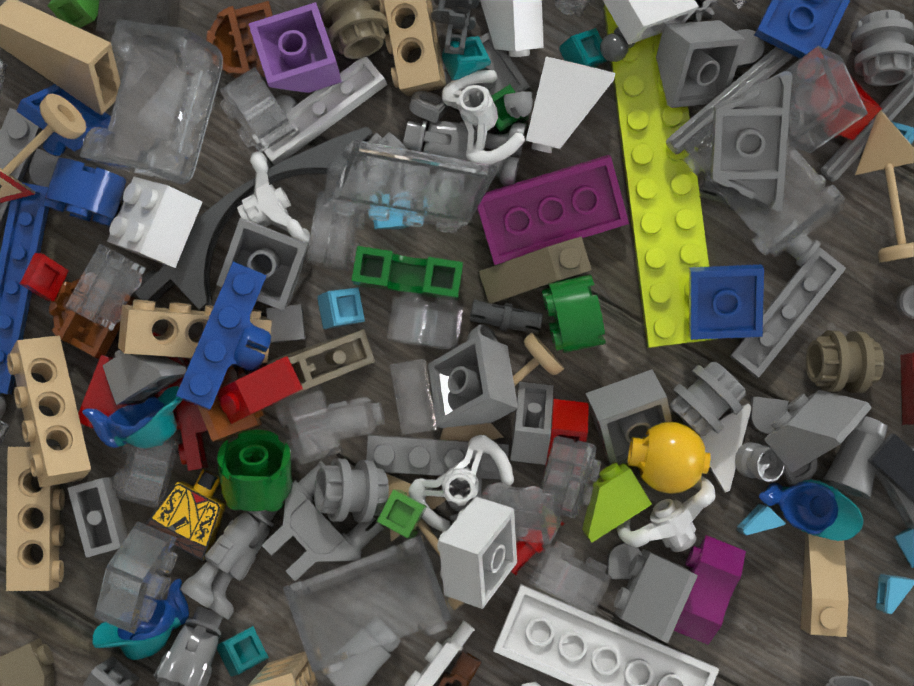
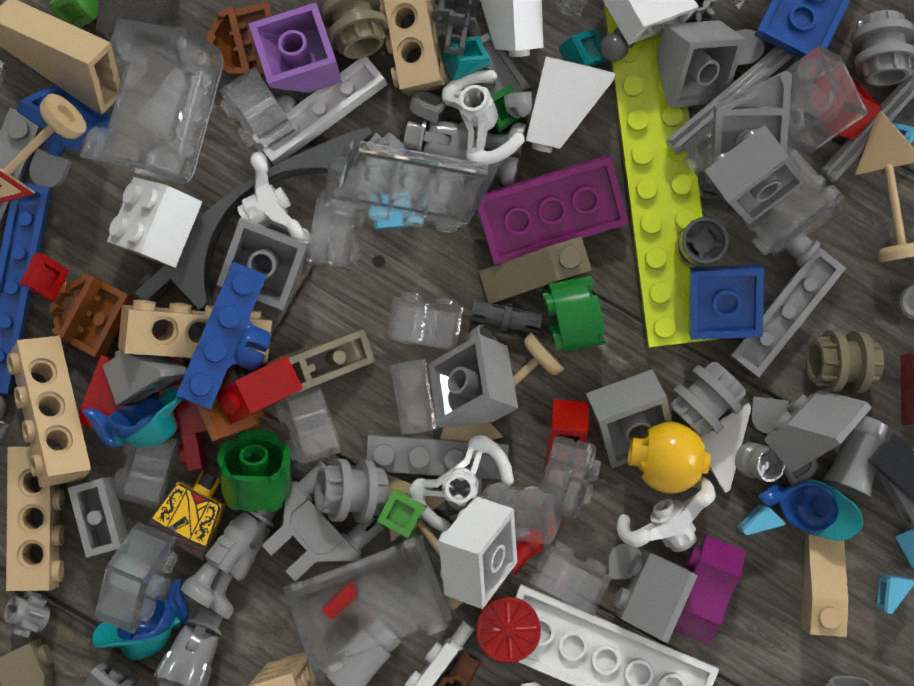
blue brick [43,157,126,227] -> none
clear brick [65,243,146,331] -> none
teal slope [217,626,269,677] -> none
light grey tile [266,304,306,344] -> none
medium azure slope [317,287,365,329] -> none
clear brick [327,397,385,440] -> none
green arch [351,246,463,301] -> none
light grey slope [510,382,554,465] -> none
lime slope [582,463,652,543] -> none
none -> light grey gear [4,591,50,638]
none -> red tile [321,579,359,619]
none -> red wheel [476,597,541,663]
none -> dark grey wheel [675,217,729,267]
none -> light grey slope [705,125,808,225]

